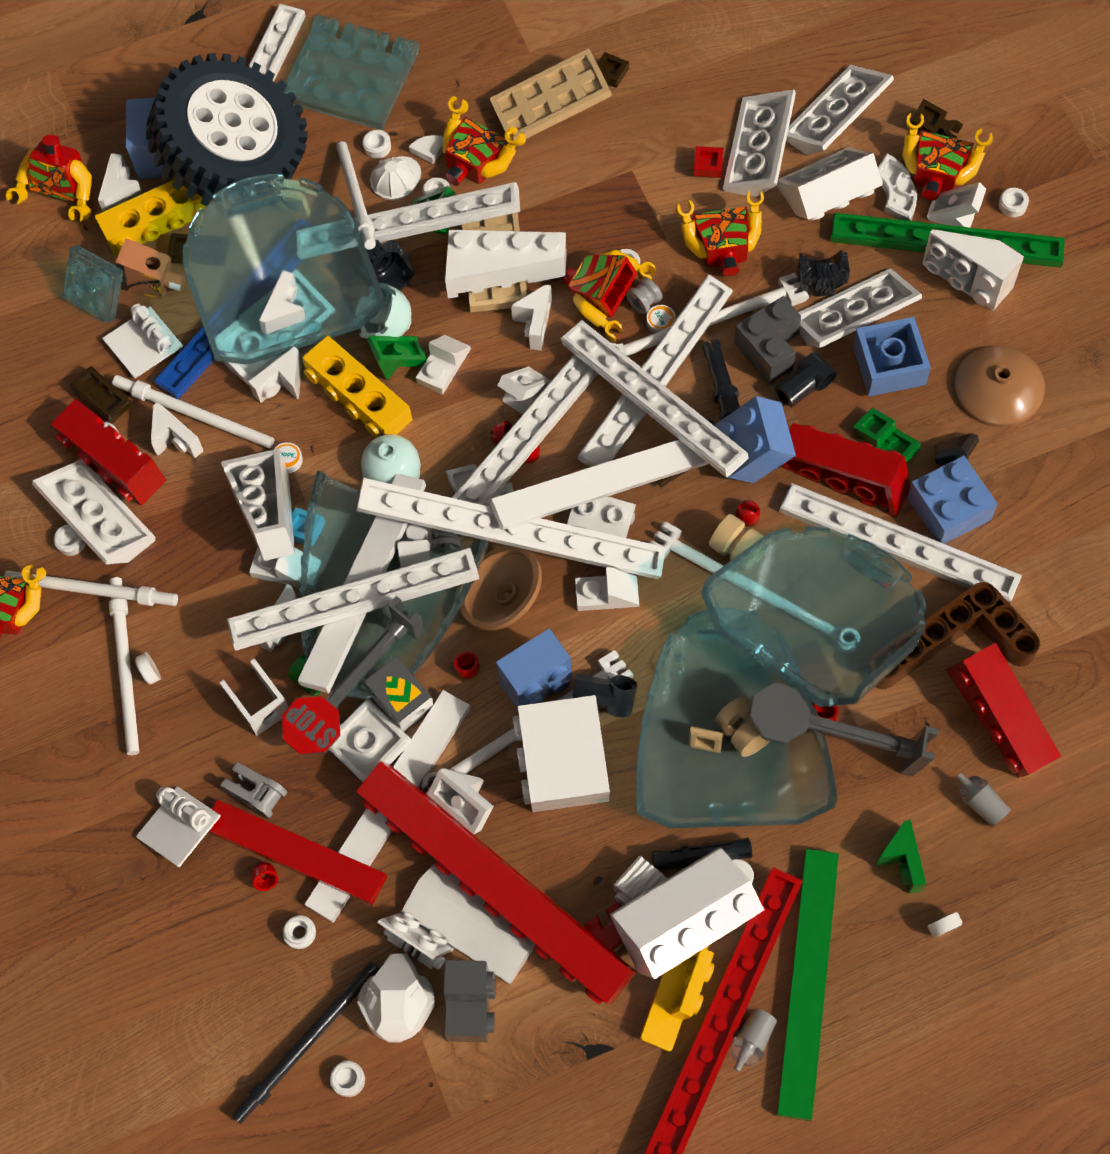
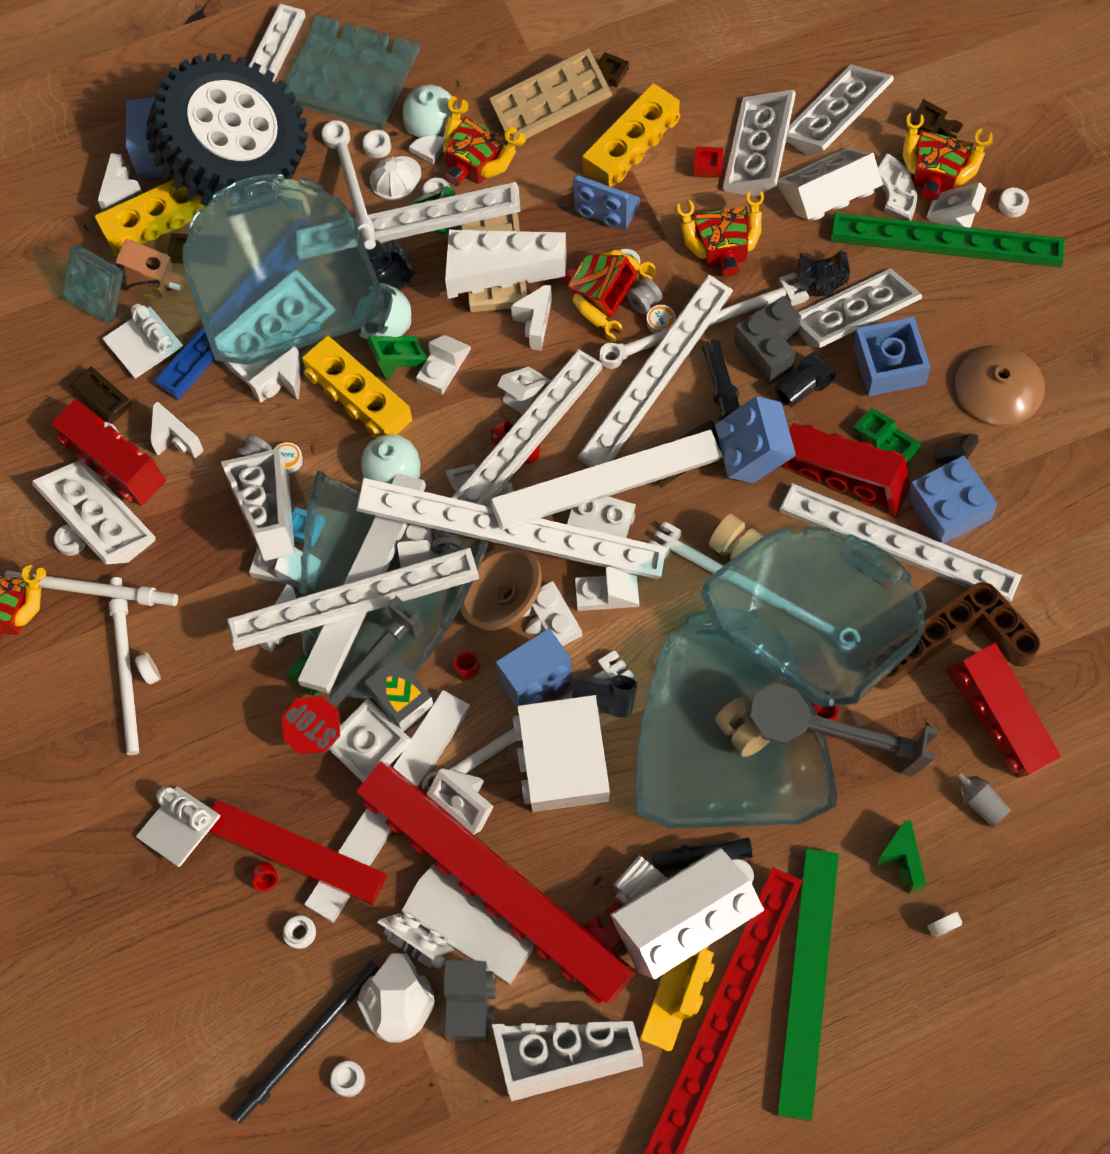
torso [6,134,92,221] -> none
white bar [112,375,275,449] -> none
white piece [219,658,289,736] -> none
light grey piece [220,762,288,819] -> none
white slope [259,270,306,334] -> none
white tile [560,320,749,478] -> none
tan slope [689,726,725,753] -> none
light grey piece [731,1008,777,1072] -> none
red hinge [736,500,760,527] -> none
white slope [922,229,1024,311] -> none
none -> light grey wheel [235,434,272,458]
none -> white tile [322,121,350,149]
none -> light aqua cylinder [403,84,457,138]
none -> white wedge [492,1021,643,1101]
none -> white plate [522,581,582,646]
none -> medium blue bracket [573,175,640,230]
none -> yellow brick [582,83,680,187]

